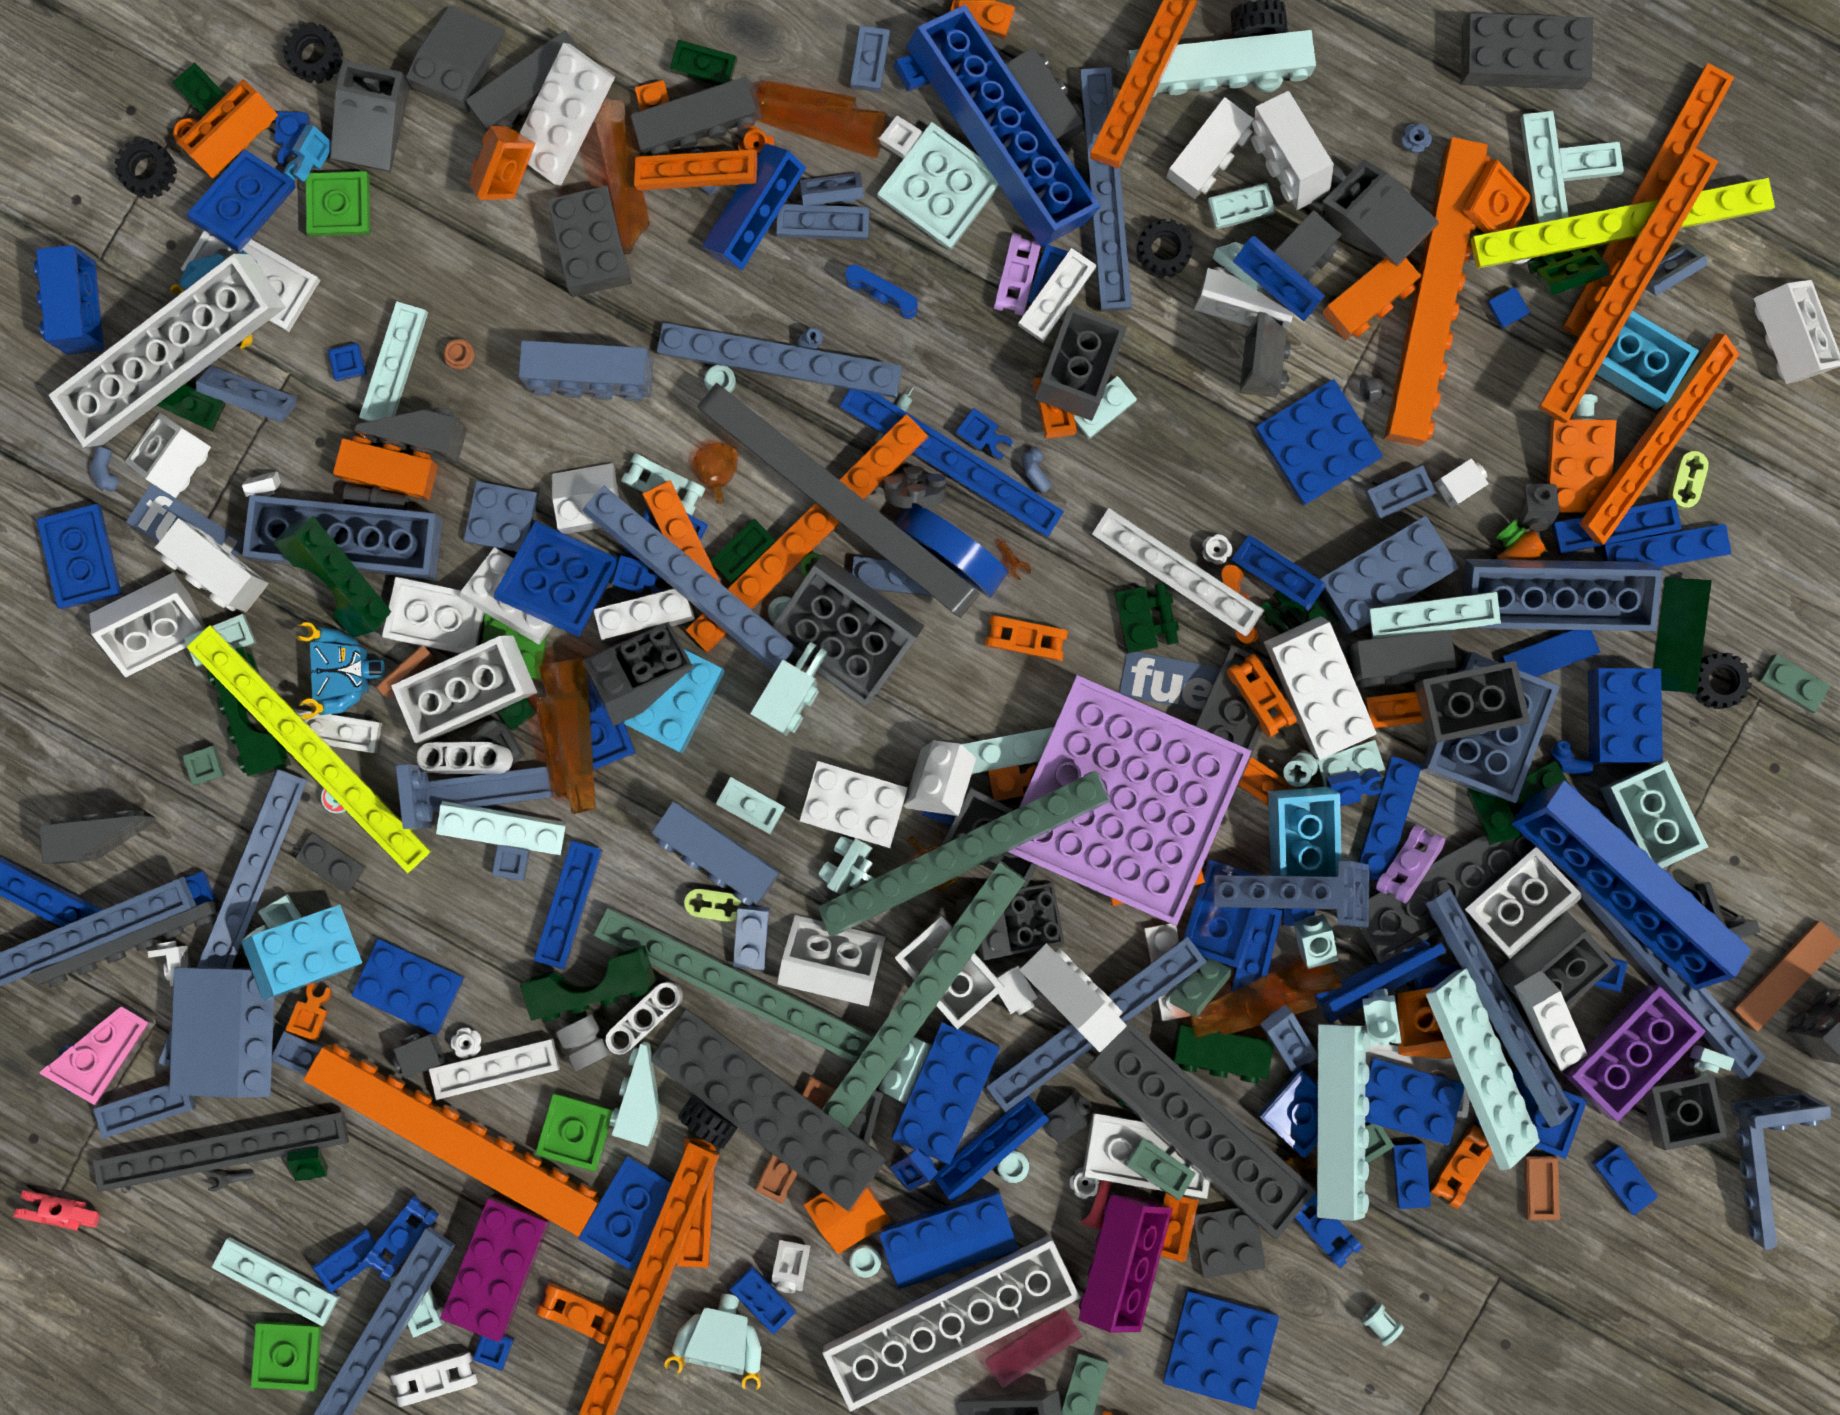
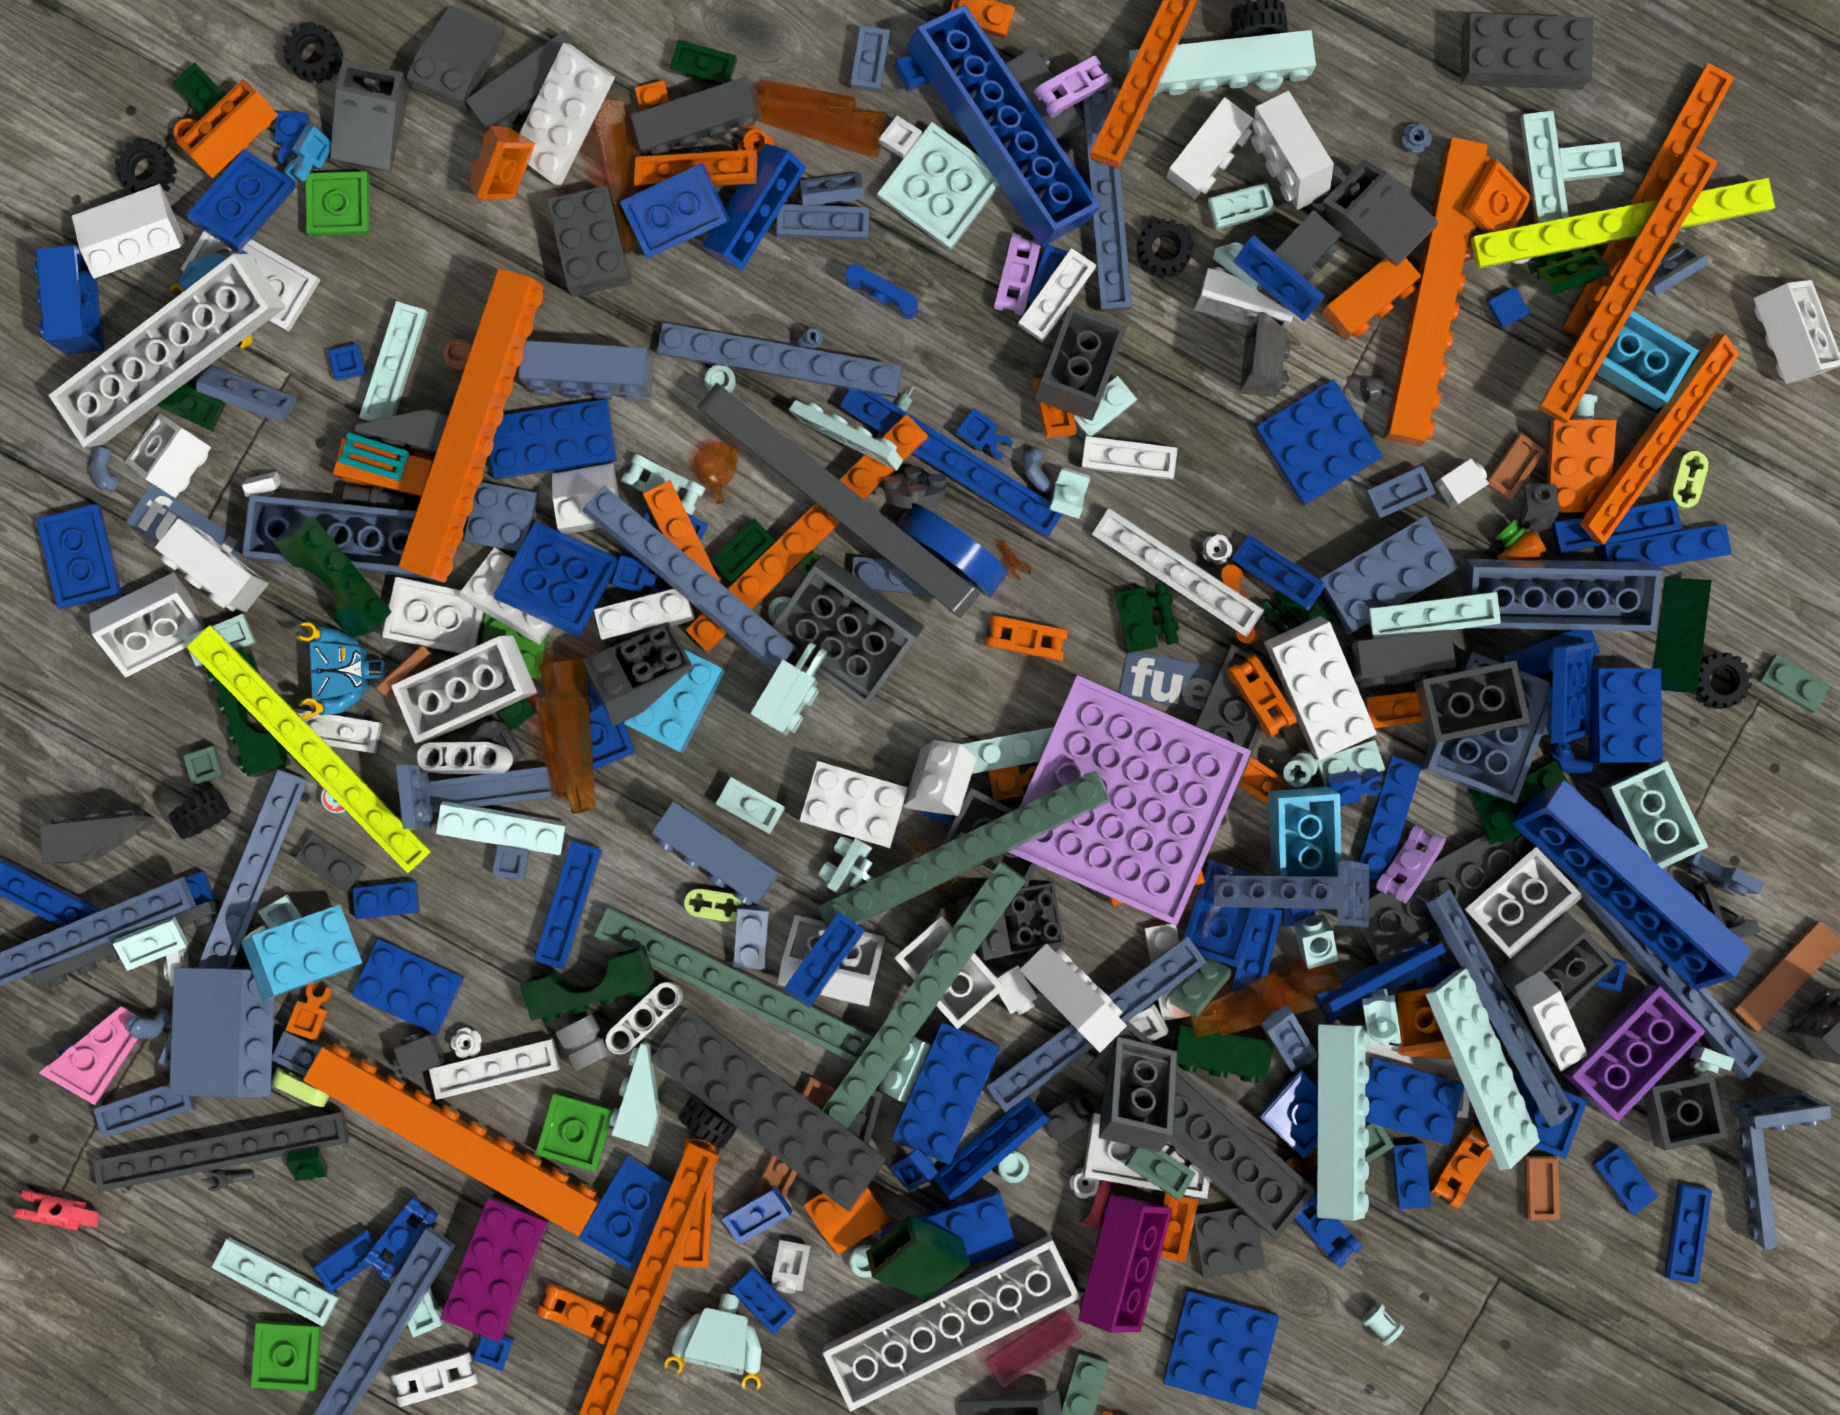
none -> white slope [72,184,186,279]
none -> light aqua plate [113,916,188,971]
none -> sand blue arm [125,1008,172,1039]
none -> black tyre [168,789,231,839]
none -> yellowish green beam [271,1068,329,1107]
none -> teal tile [338,432,409,482]
none -> blue plate [353,882,420,919]
none -> orange brick [398,268,544,583]
none -> blue plate [490,399,617,480]
none -> blue plate [620,163,730,259]
none -> plate [722,1185,793,1244]
none -> blue plate [784,912,865,1008]
none -> light aqua plate [789,400,903,471]
none -> dark green brick [866,1215,970,1300]
none -> lavender plate [1034,56,1113,118]
none -> light aqua bracket [1050,467,1090,519]
none -> white plate [1081,436,1178,480]
none -> dark grey slope [1099,1037,1177,1152]
none -> white plate [1129,1004,1169,1042]
none -> nougat tile [1487,433,1546,501]
none -> blue plate [1547,641,1593,744]
none -> blue tile [1664,1183,1712,1284]
none -> sand blue plate [1682,852,1765,896]

